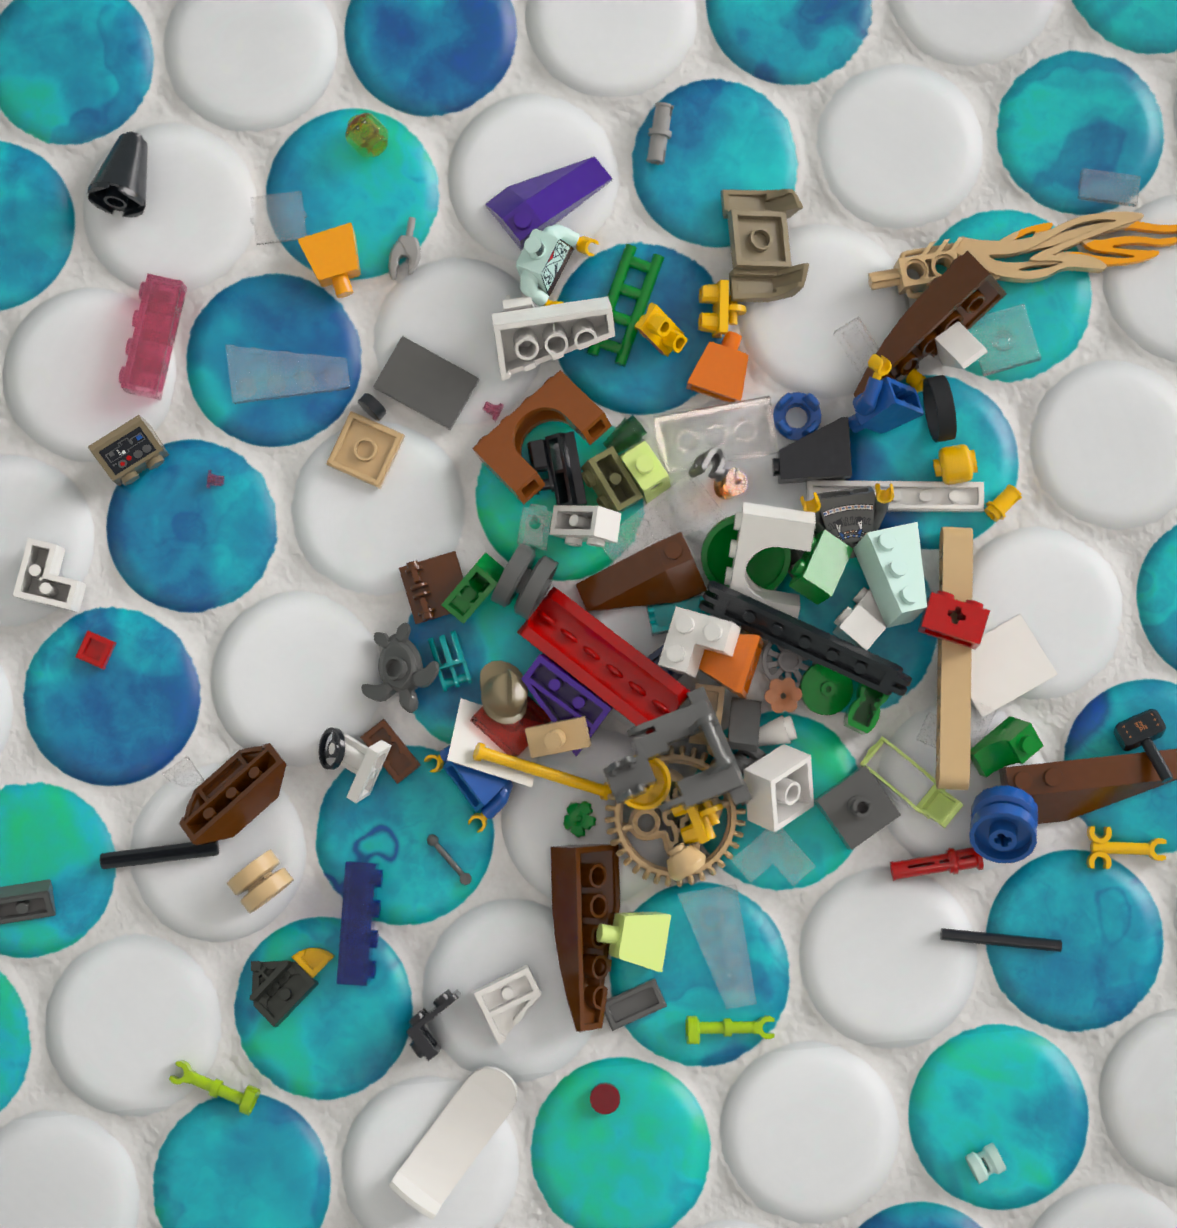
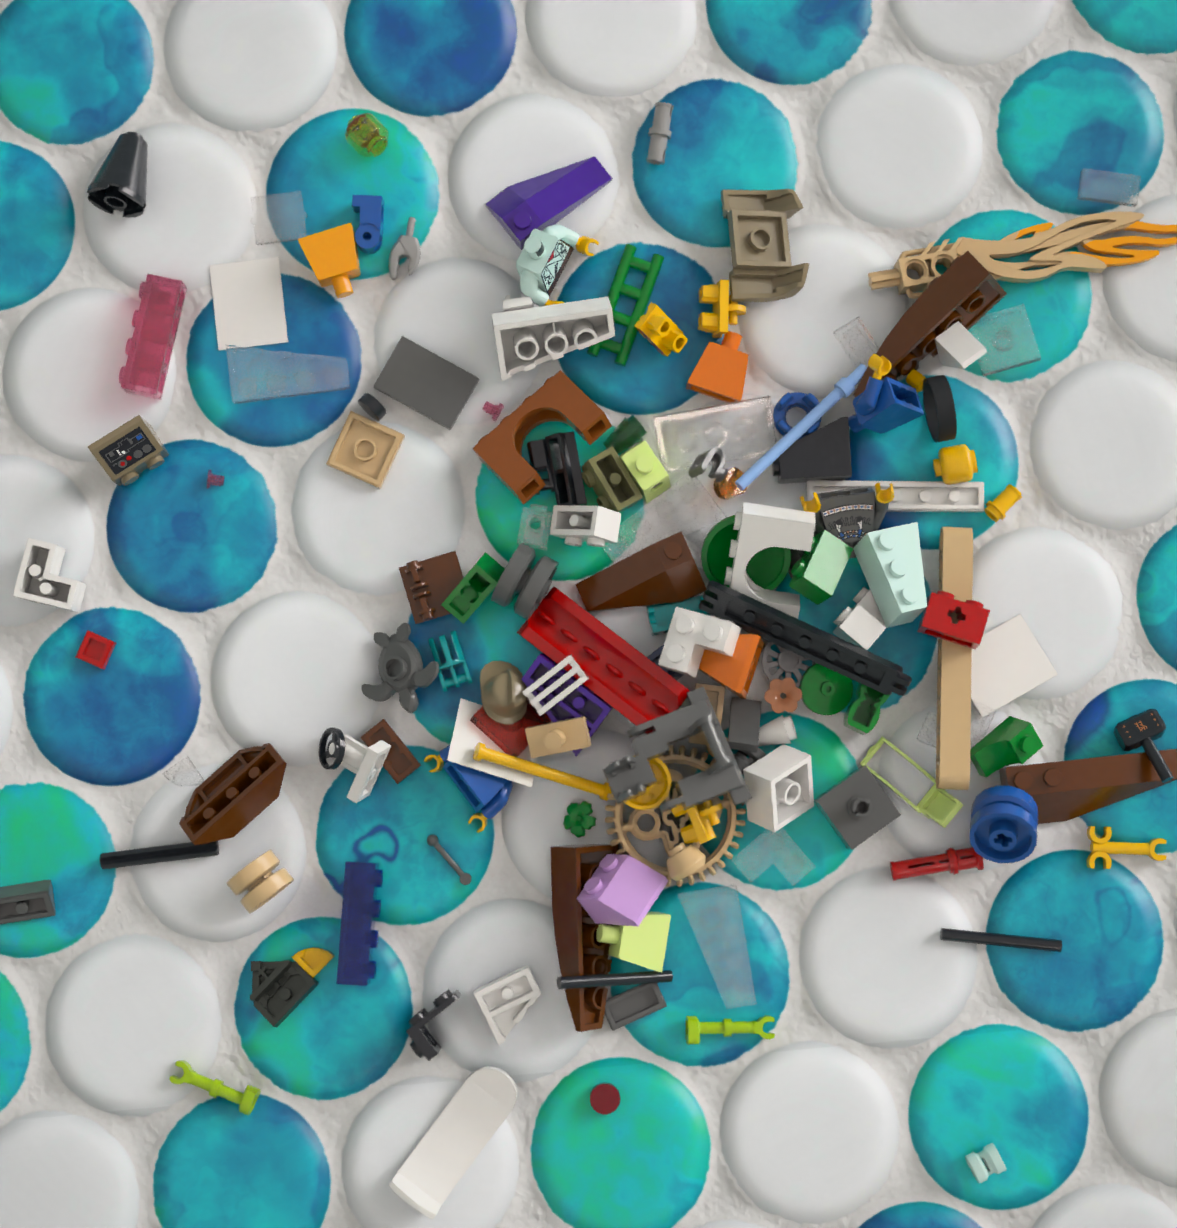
none -> white sticker [209,257,288,351]
none -> blue leg [352,195,384,254]
none -> white tile [522,655,589,716]
none -> black bar [557,970,673,989]
none -> lavender slope [577,854,668,926]
none -> light blue bar [735,364,867,491]

